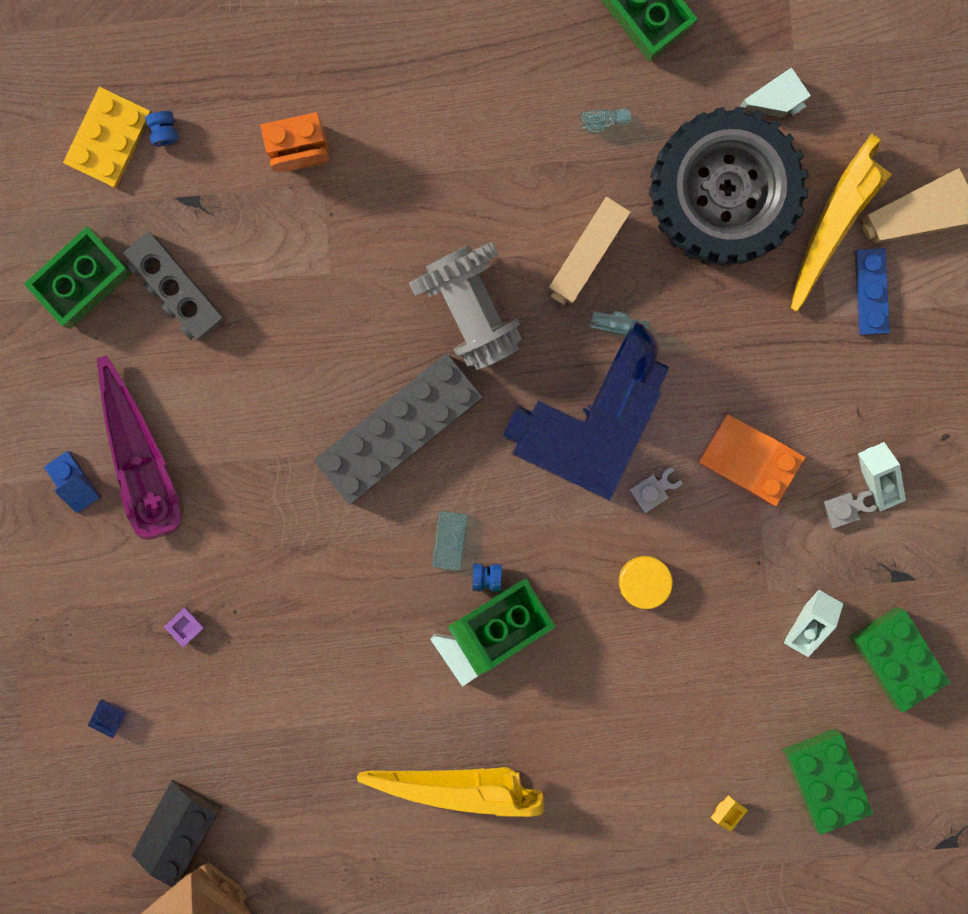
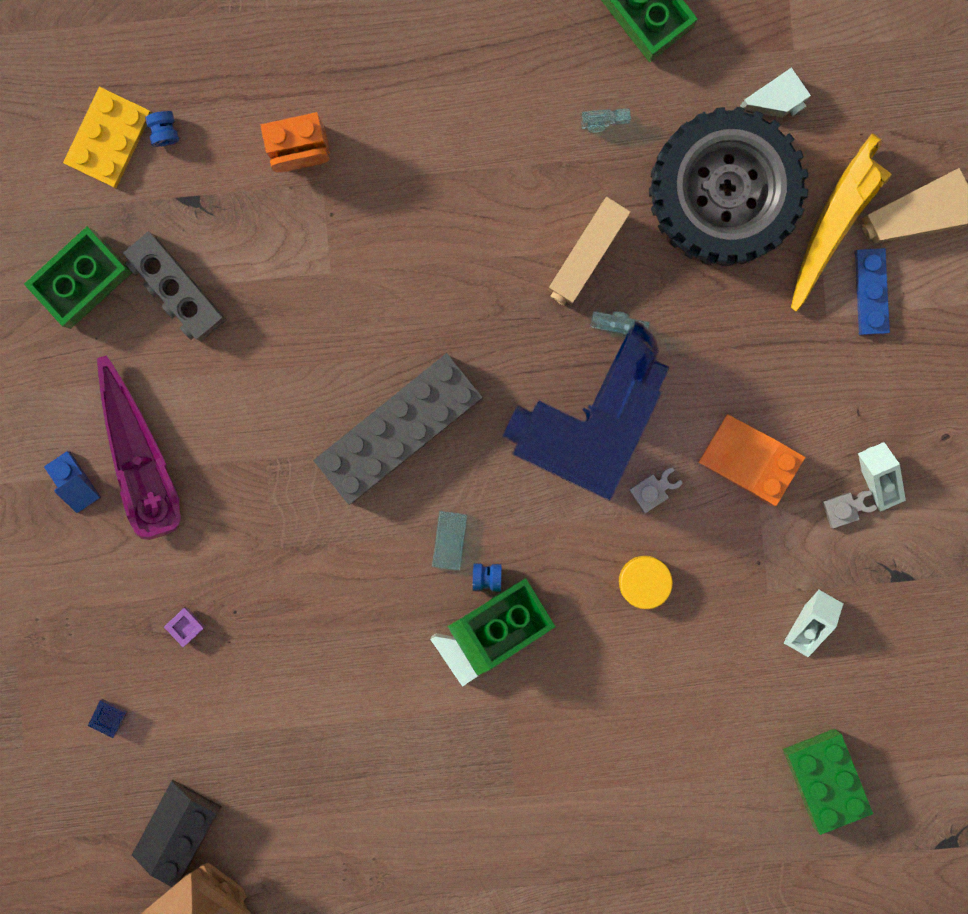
yellow piece [357,767,545,817] -> none
light grey piece [409,242,522,370] -> none
yellow plate [711,795,748,832] -> none
green brick [849,607,951,713] -> none

